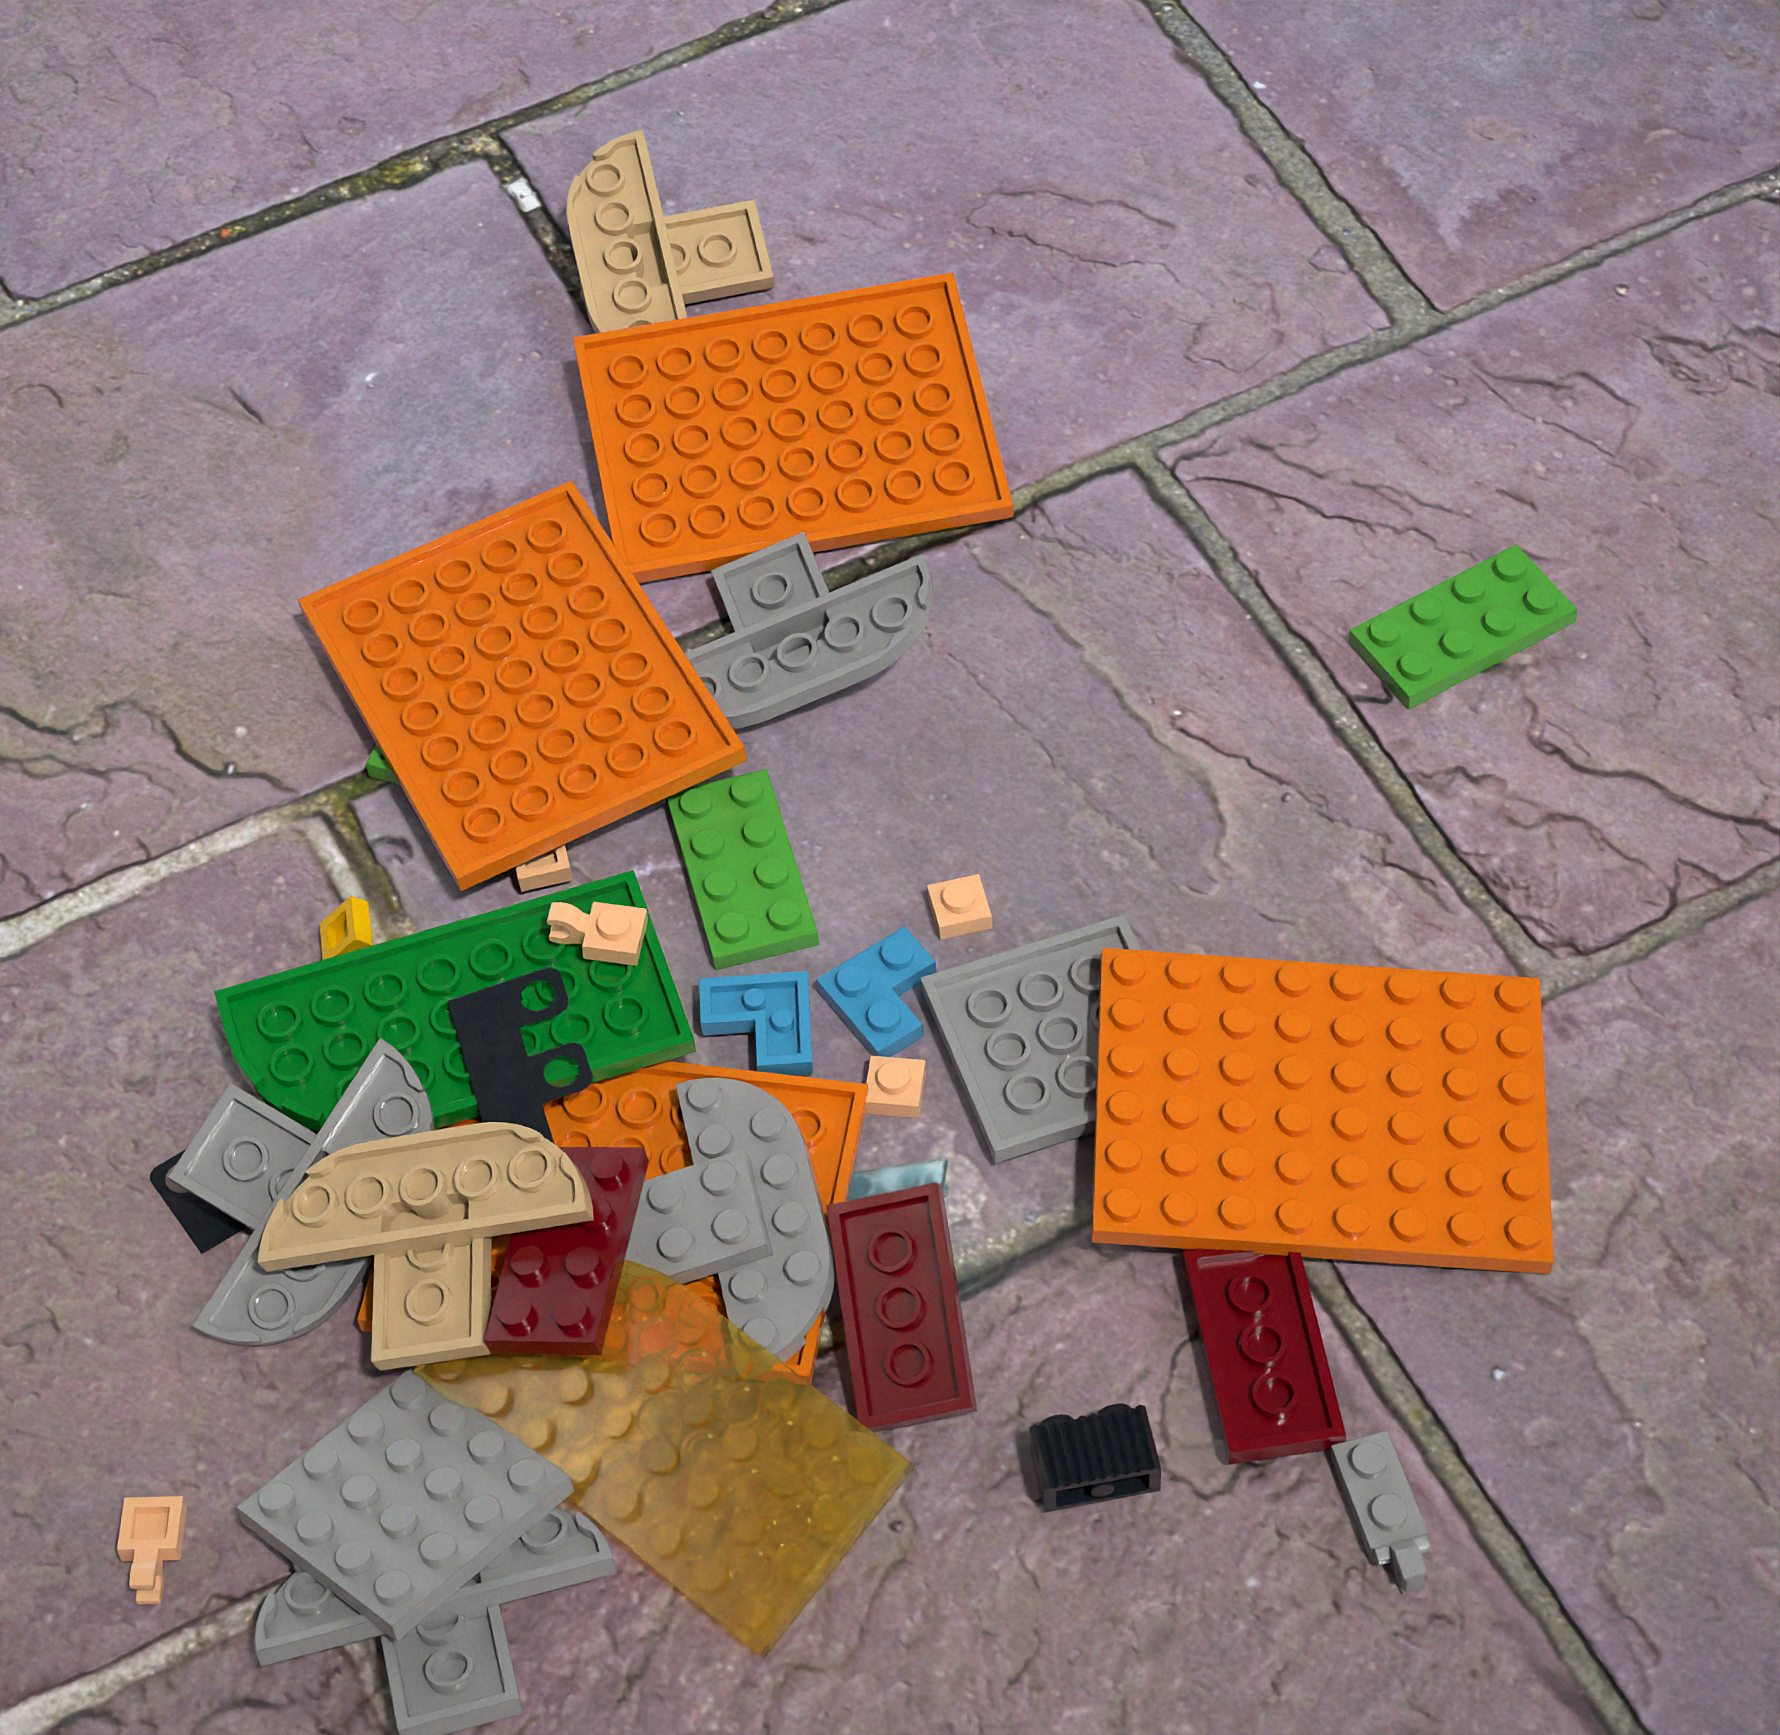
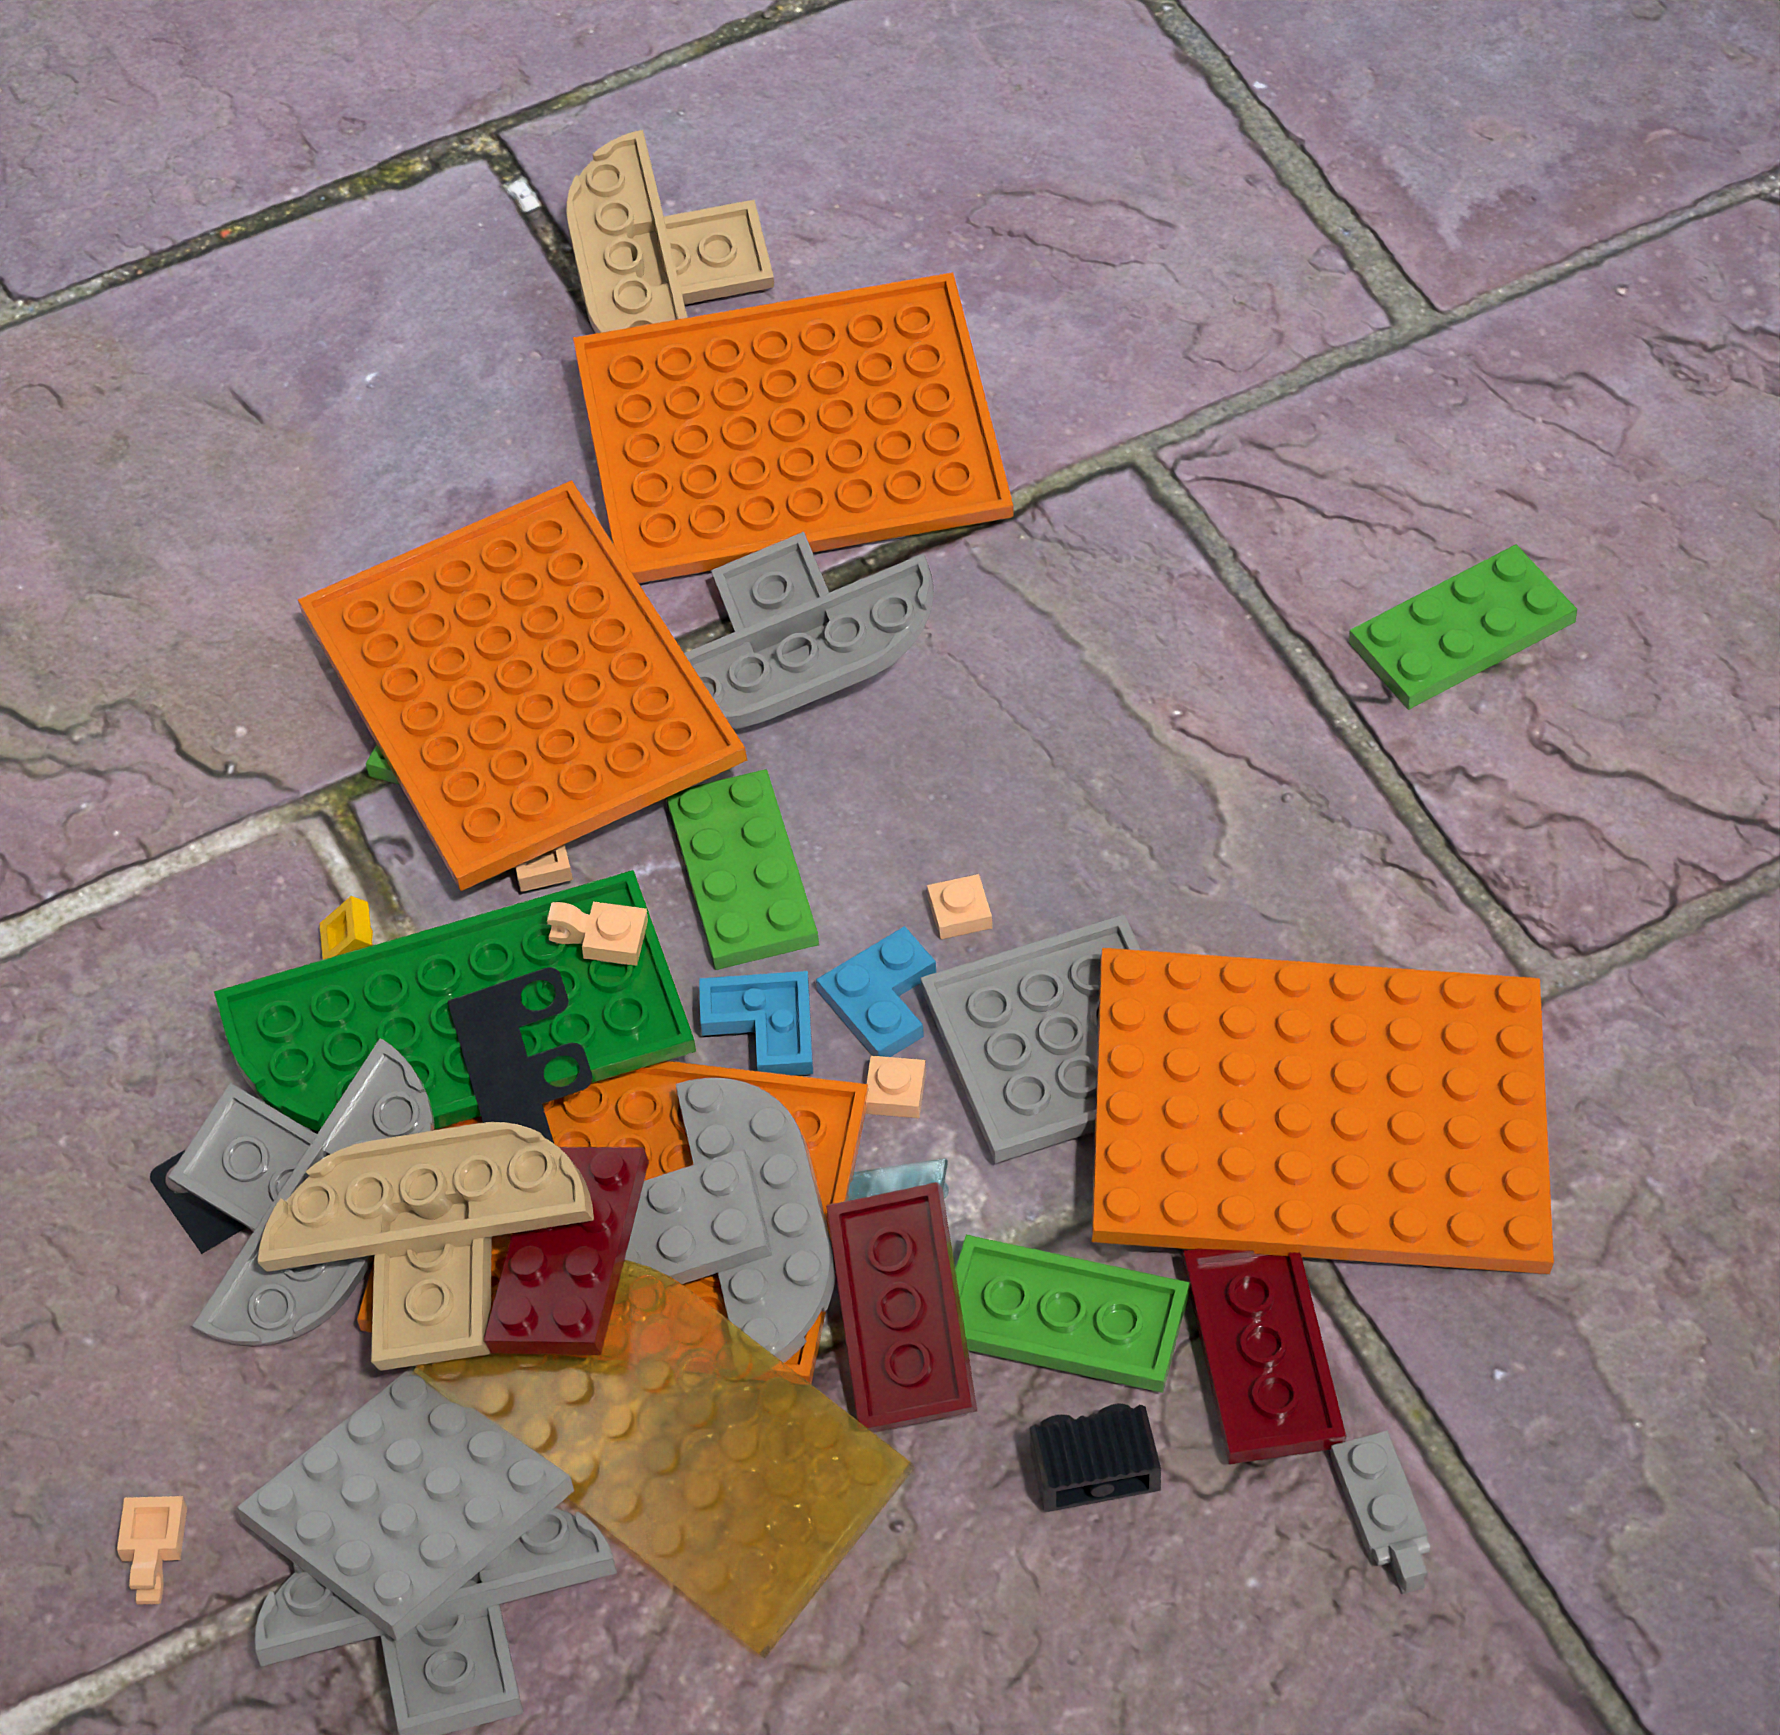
none -> bright green plate [955,1235,1190,1393]

